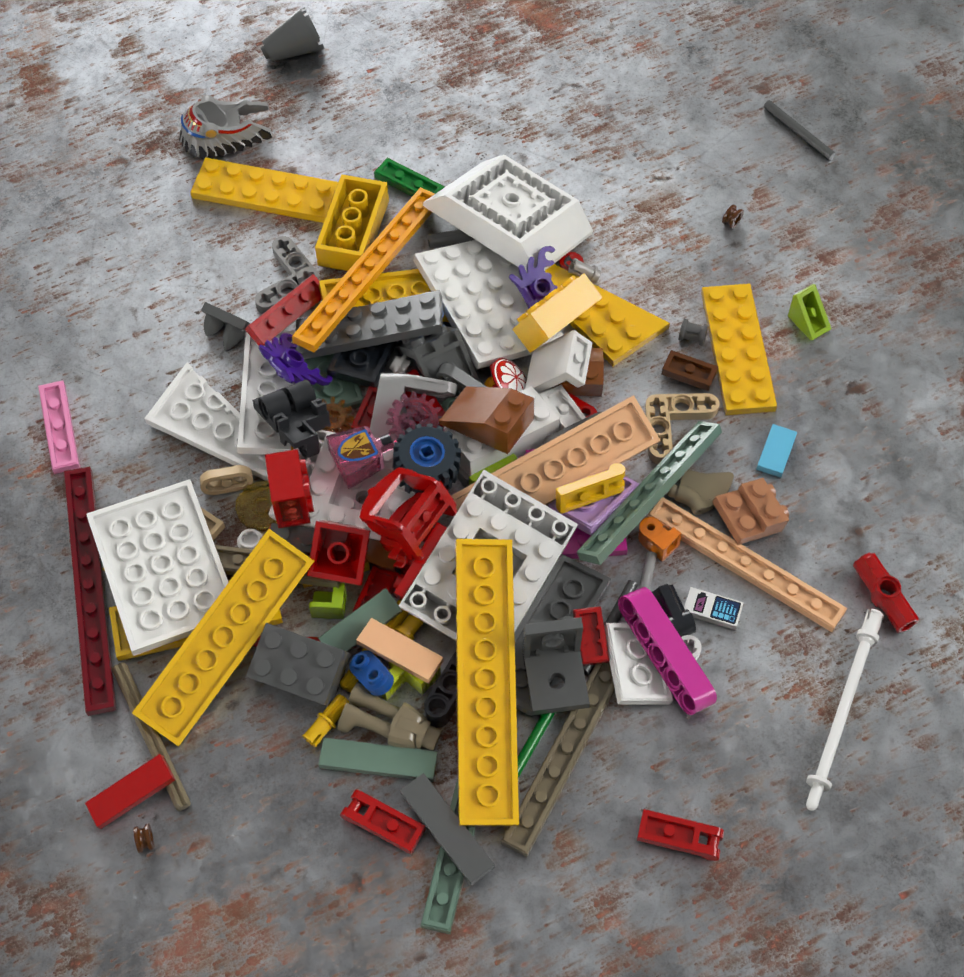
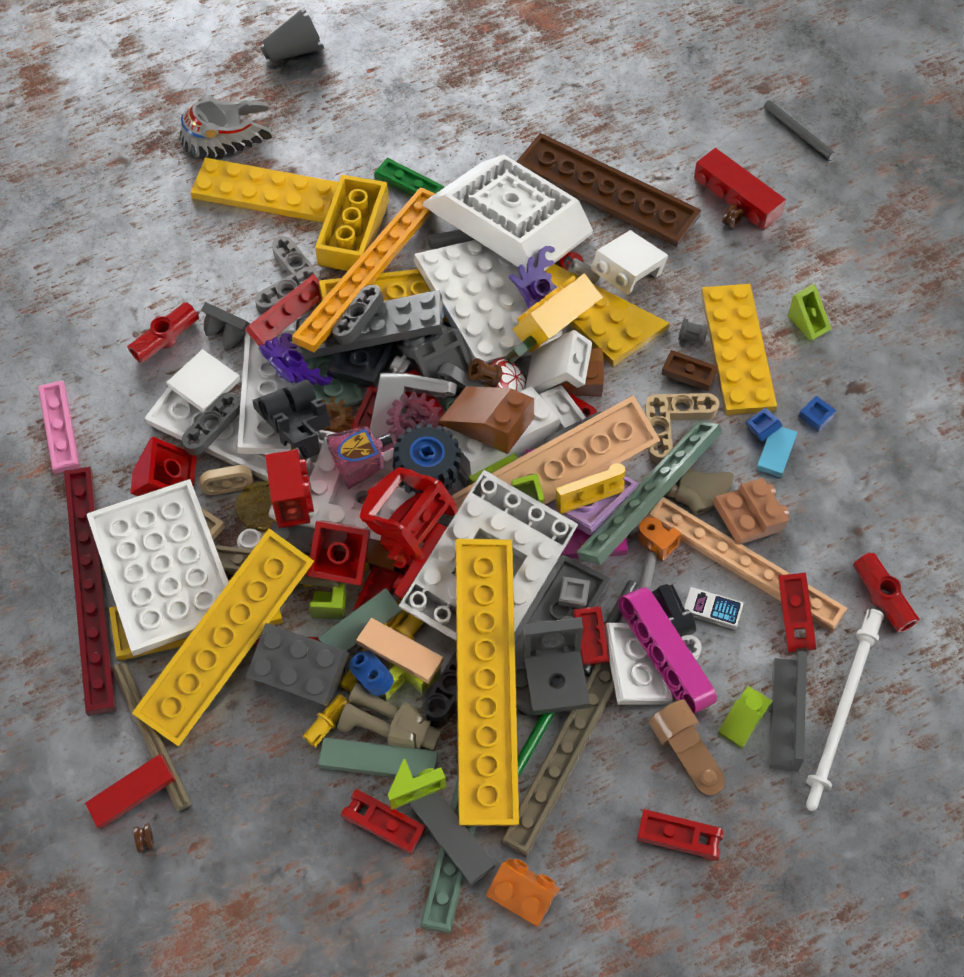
none -> red piece [127,302,199,363]
none -> red slope [130,436,197,496]
none -> white tile [167,349,241,413]
none -> dark grey beam [182,393,240,455]
none -> dark grey beam [332,285,384,345]
none -> lime slope [388,758,447,810]
none -> reddish brown bush [468,358,502,387]
none -> orange bracket [486,859,560,927]
none -> dark green tile [506,336,537,365]
none -> lime panel [511,473,545,504]
none -> reddish brown plate [516,133,701,247]
none -> light grey tile [558,576,590,609]
none -> white panel [591,230,668,295]
none -> medium nougat piece [648,699,725,796]
none -> red brick [694,147,786,230]
none -> lime slope [718,686,772,749]
none -> blue tile [745,407,782,441]
none -> dark grey fence [769,651,807,772]
none -> red plate [778,572,816,653]
none -> blue tile [799,396,836,431]

